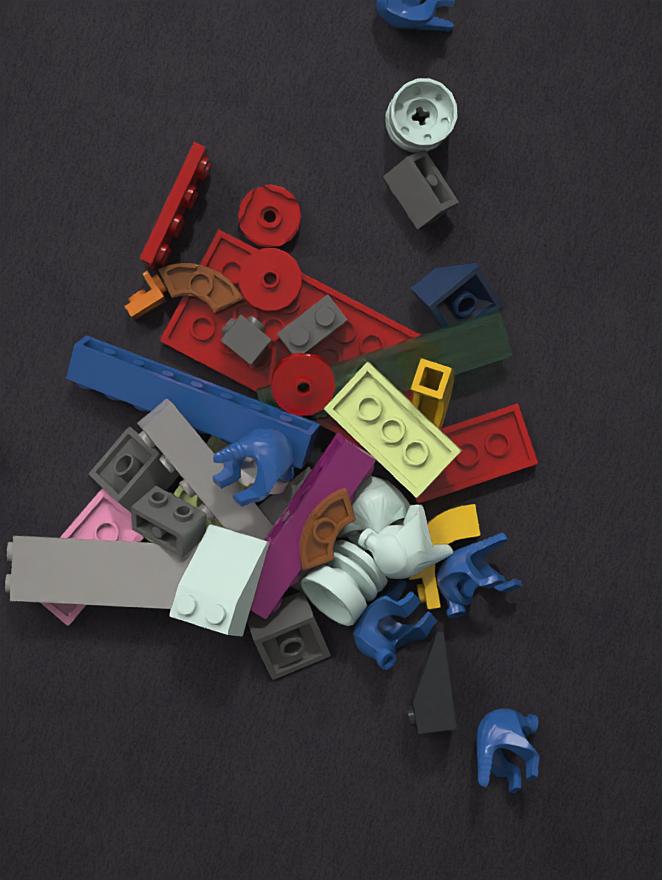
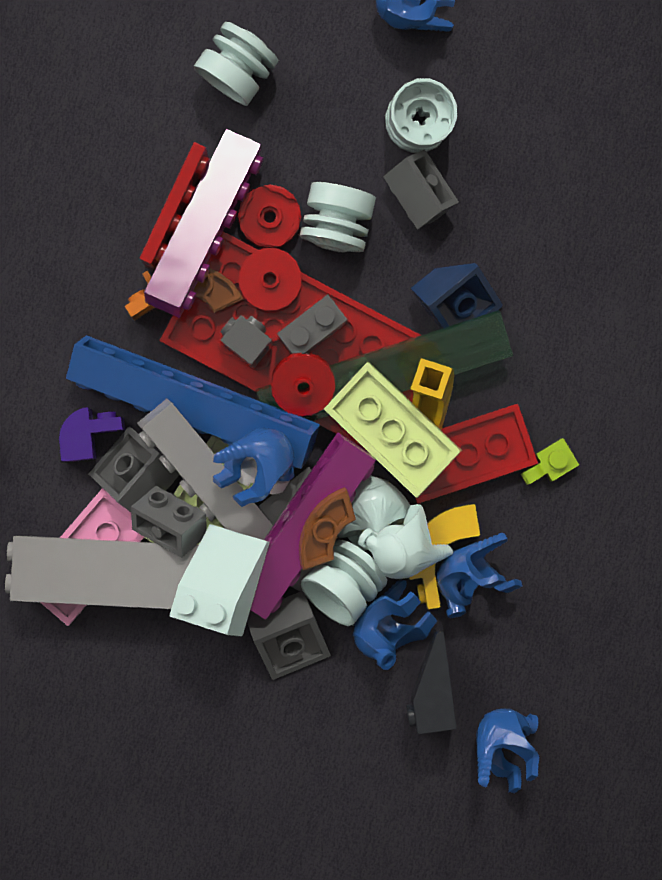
none -> dark purple brick [59,407,125,462]
none -> brick [144,129,264,318]
none -> light aqua wheel [194,22,279,106]
none -> light aqua wheel [300,182,376,252]
none -> lime plate [521,438,579,485]

